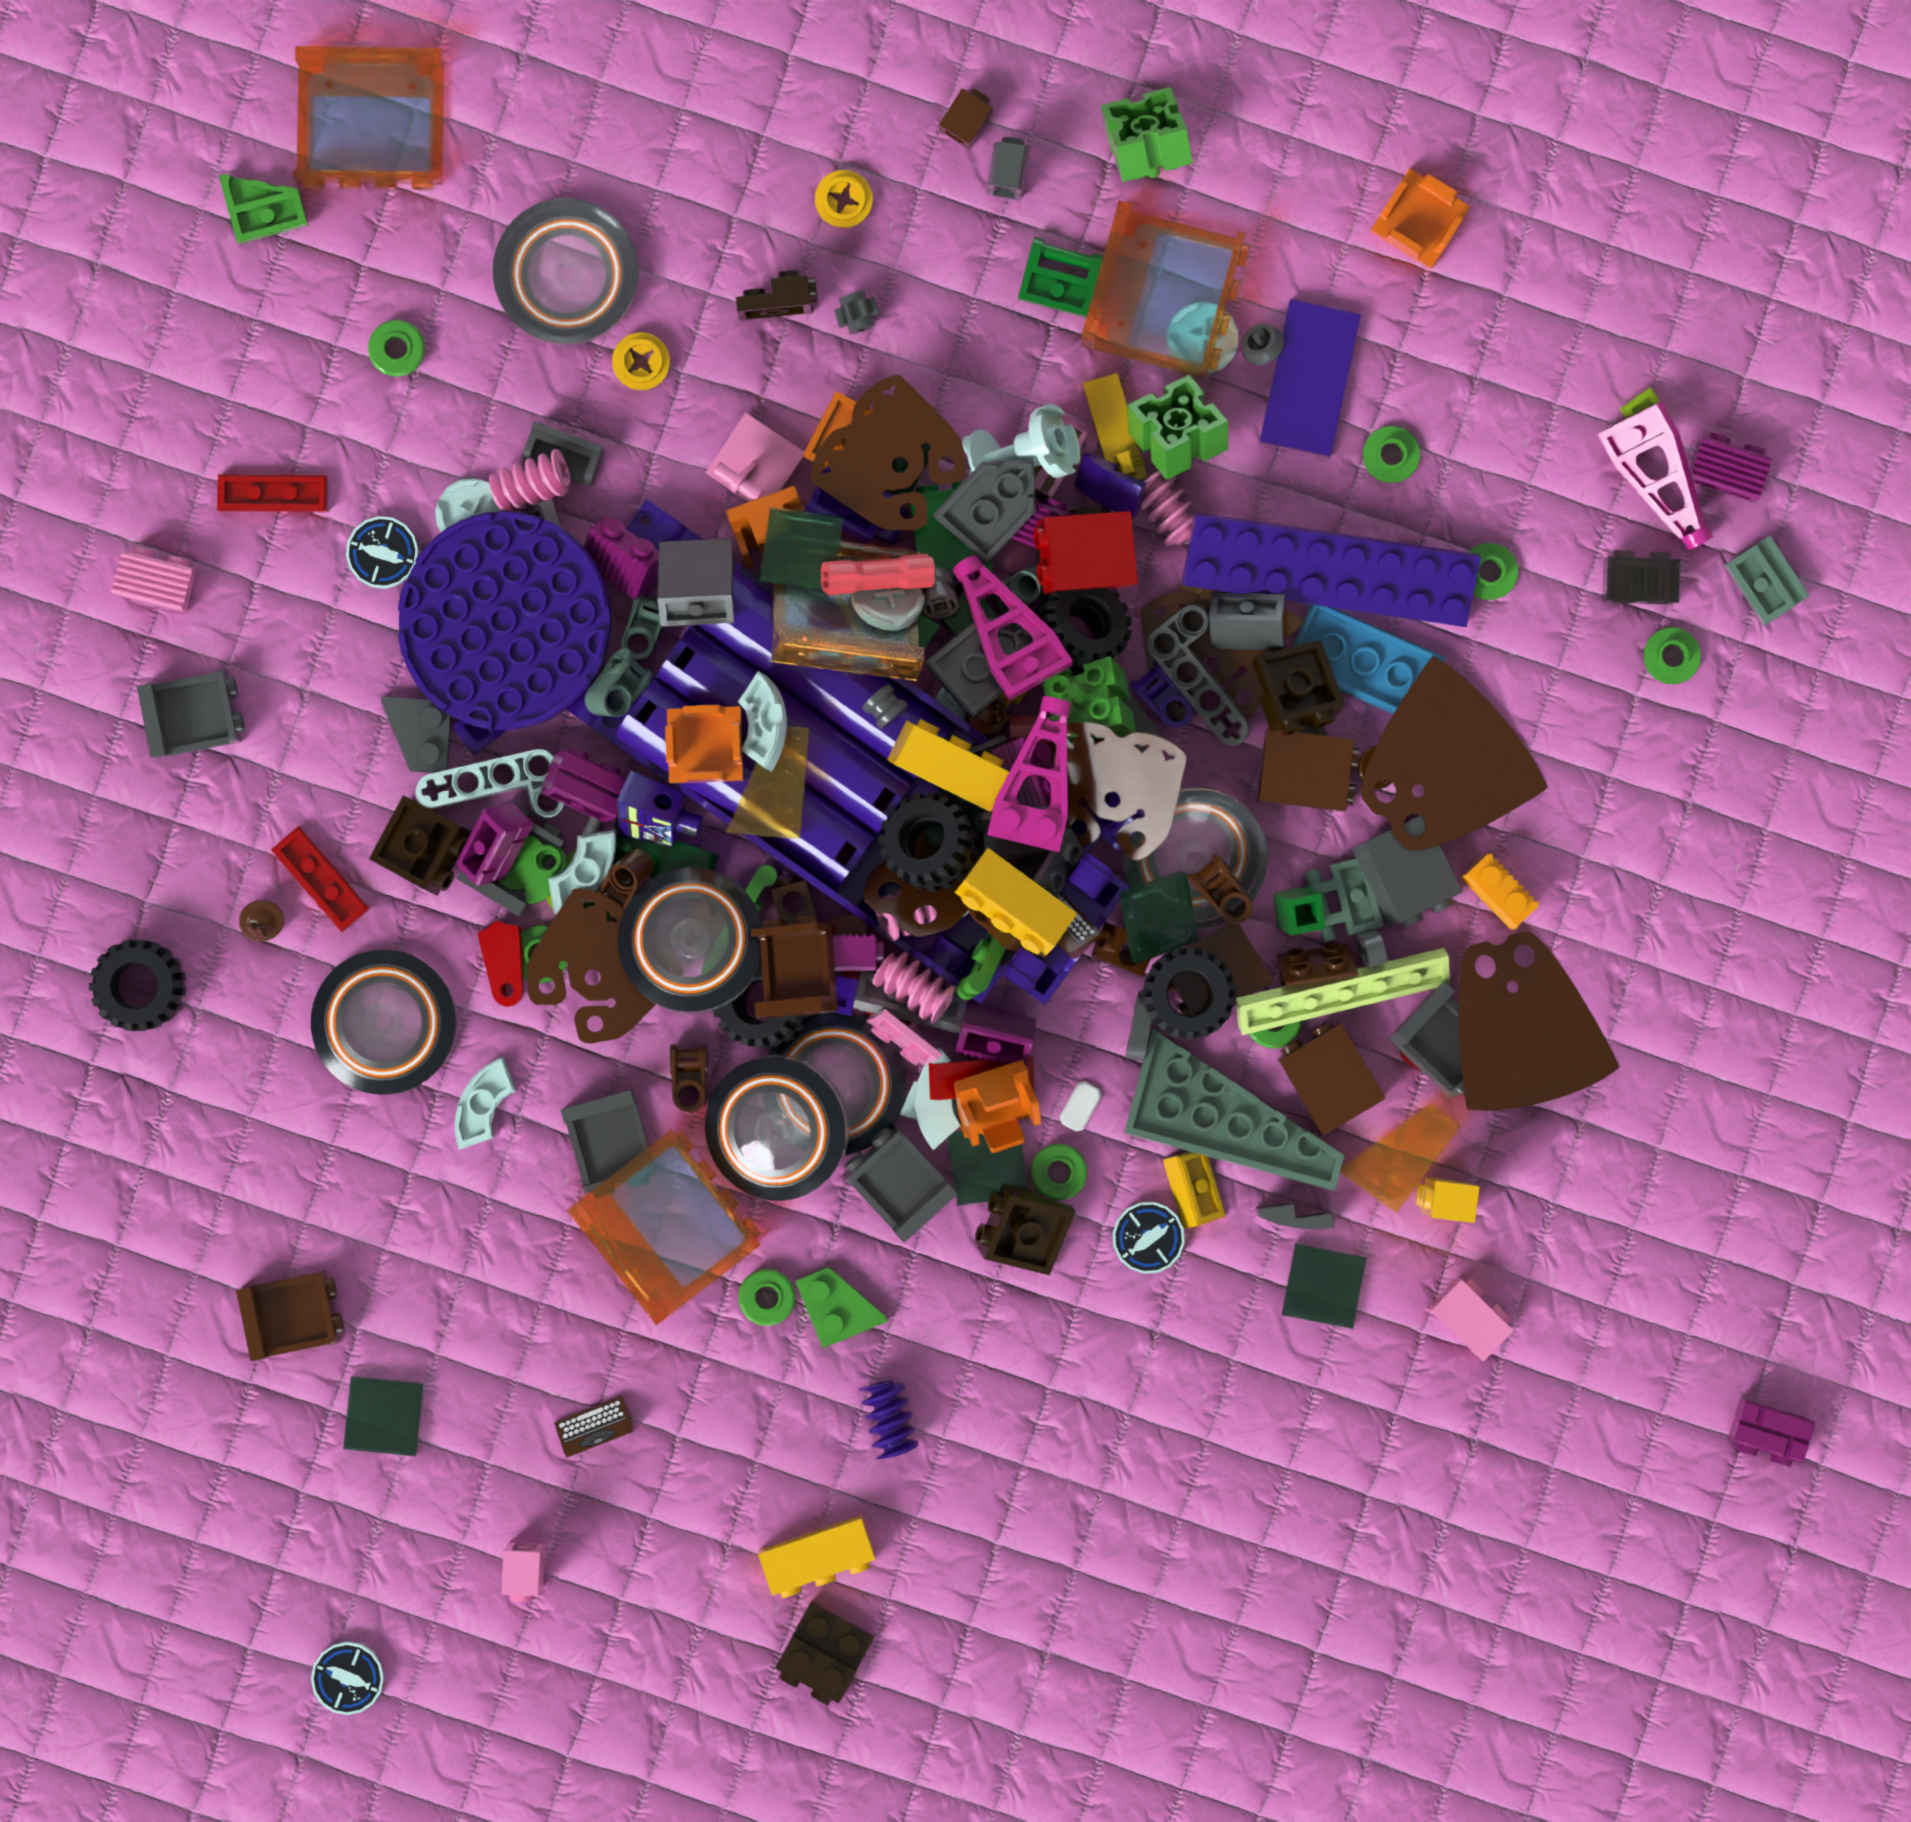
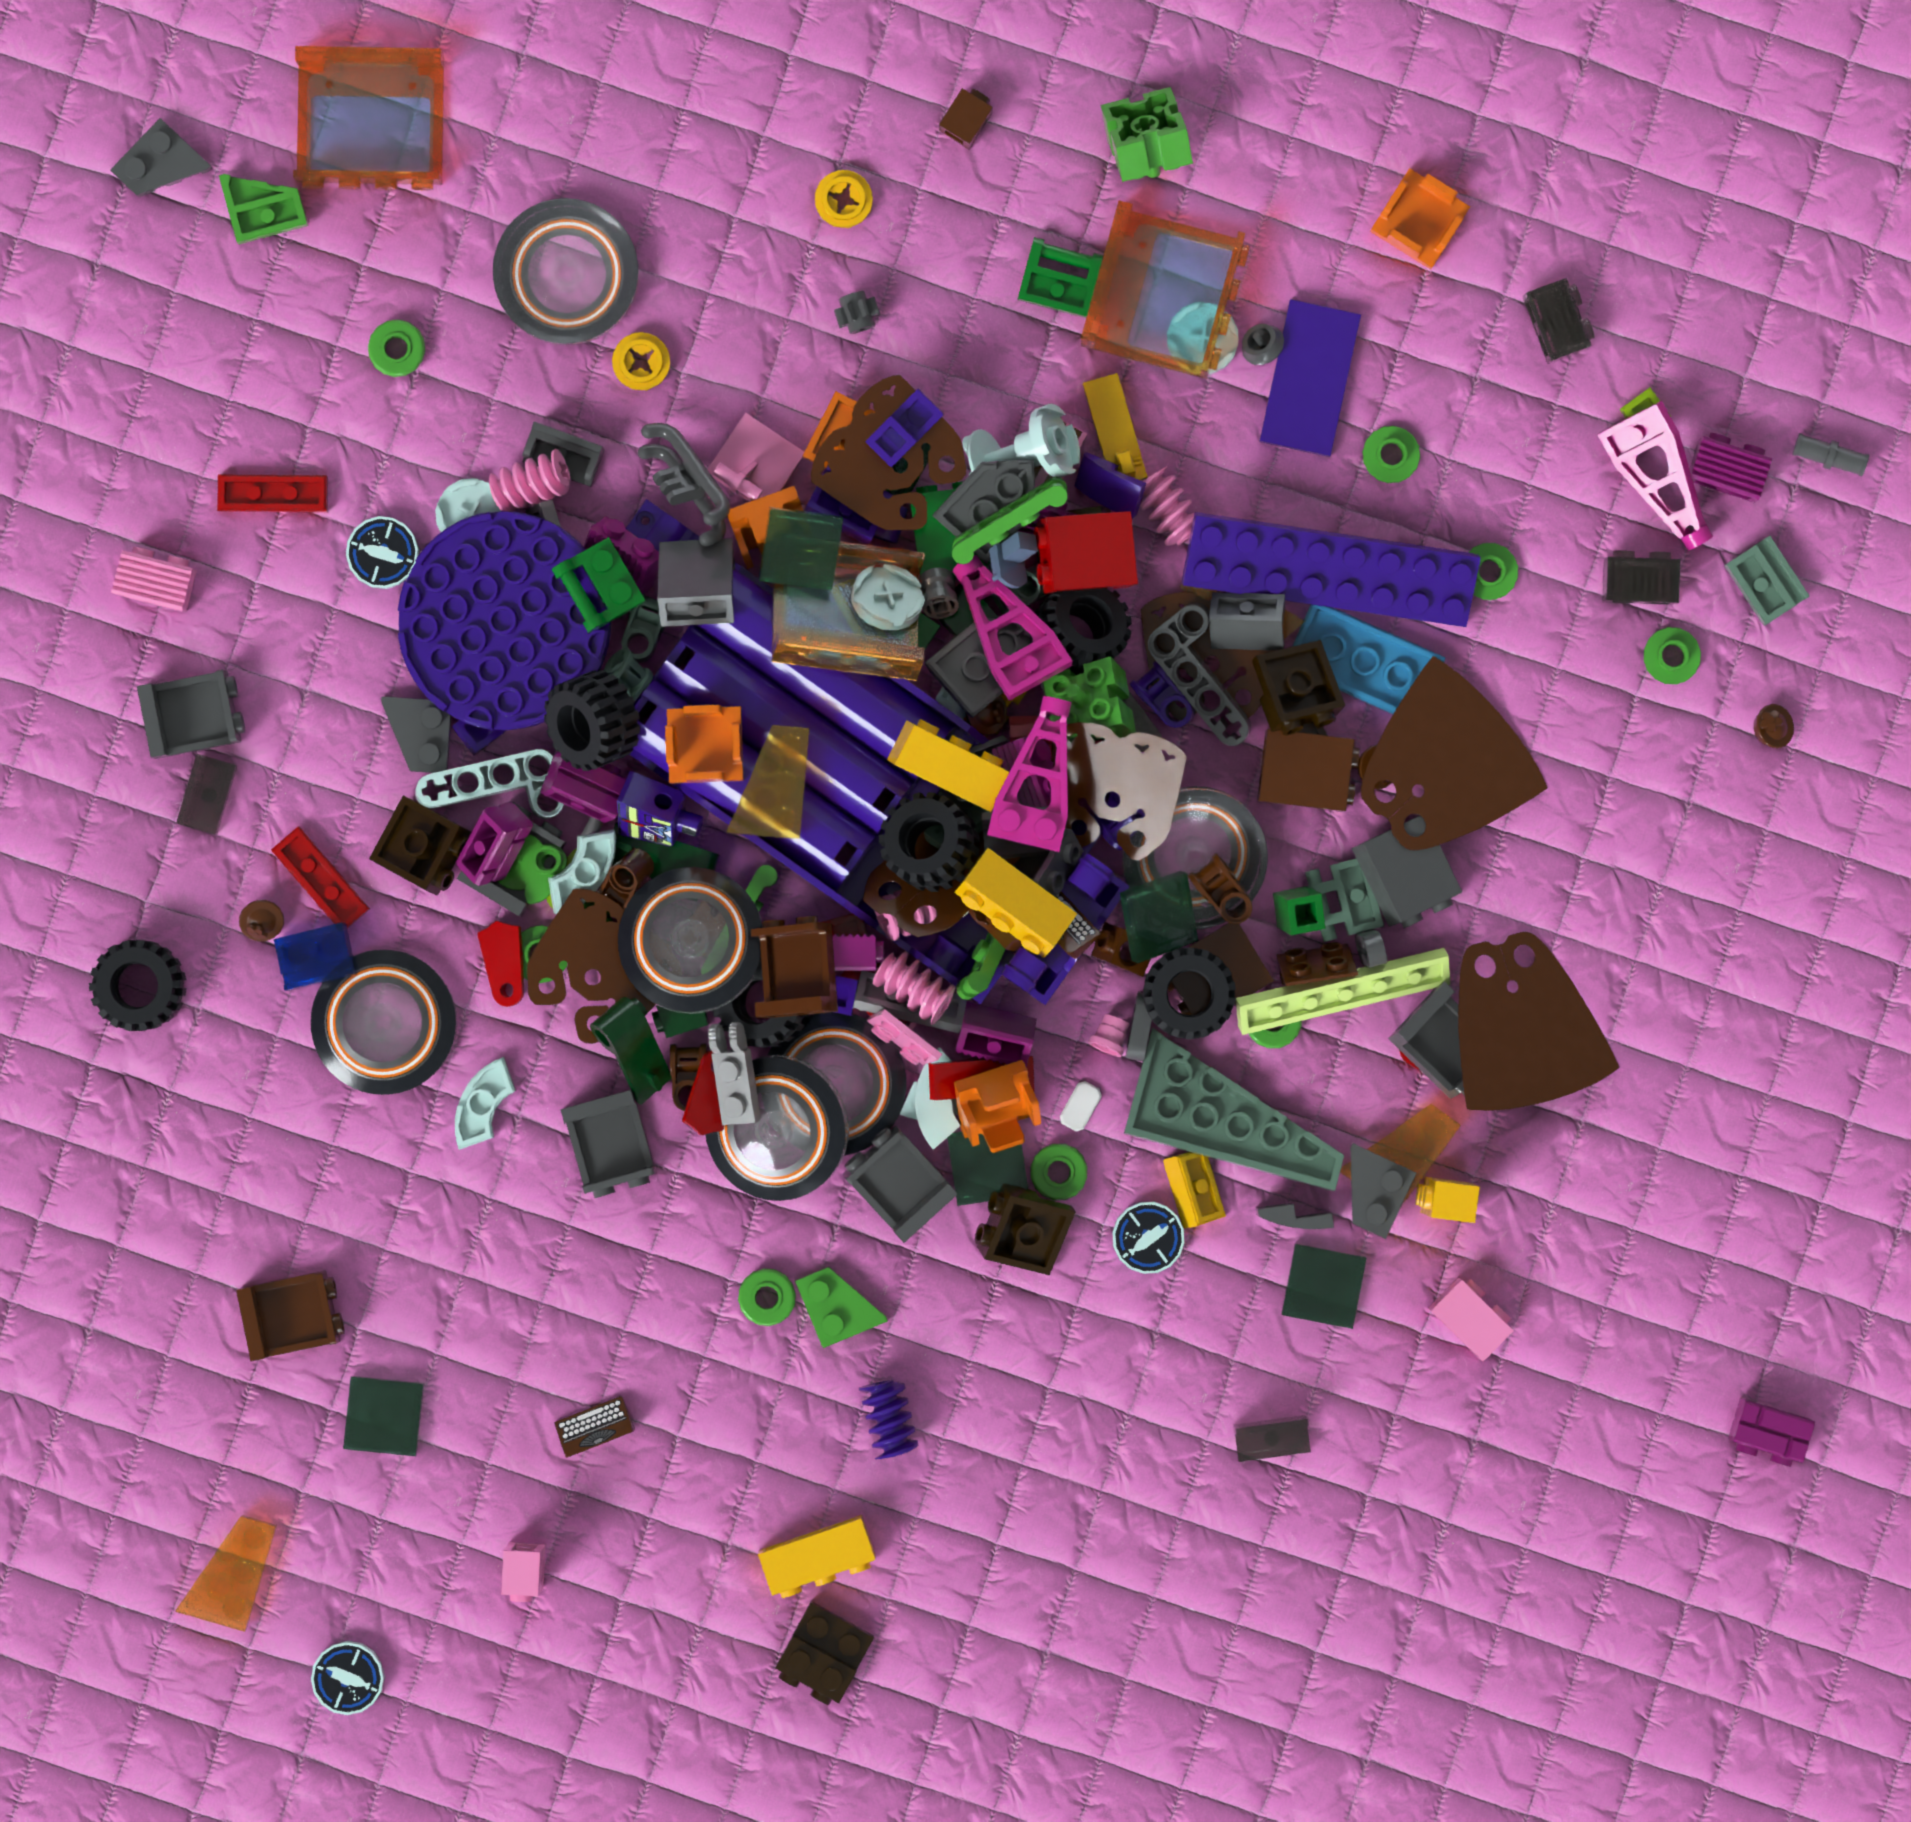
panel [567,1127,761,1326] -> none
dark brown plate [736,270,818,321] -> none
light aqua tile [738,671,787,772] -> none
reddish brown brick [771,875,817,925] -> none
coral axle [821,554,935,595] -> none
dark grey wheel [862,683,909,730] -> none
dark grey brick [987,137,1030,200] -> none
bright green brick [1127,375,1229,480] -> none
reddish brown panel [1277,1021,1386,1136] -> none
light orange brick [1460,854,1539,929] -> none
none -> dark grey wing [110,118,212,197]
none -> clear yellow wing [175,1515,277,1632]
none -> clear smoke panel [176,754,238,835]
none -> clear blue plate [274,922,357,991]
none -> black tyre [544,670,640,771]
none -> green plate [551,537,646,633]
none -> dark green door [590,997,672,1105]
none -> dark grey piece [638,423,730,546]
none -> dark green brick [652,1004,710,1038]
none -> red piece [682,1050,724,1135]
none -> light grey hinge [708,1022,761,1125]
none -> dark purple slope [865,388,944,468]
none -> bright green plate [952,477,1068,564]
none -> sand blue piece [988,532,1038,588]
none -> bright pink piece [1088,1014,1130,1057]
none -> clear smoke panel [1233,1415,1311,1462]
none -> dark grey wing [1350,1143,1417,1239]
none -> clear smoke brick [1523,278,1595,364]
none -> reddish brown hat [1753,704,1794,749]
none -> dark grey pin [1792,433,1869,477]

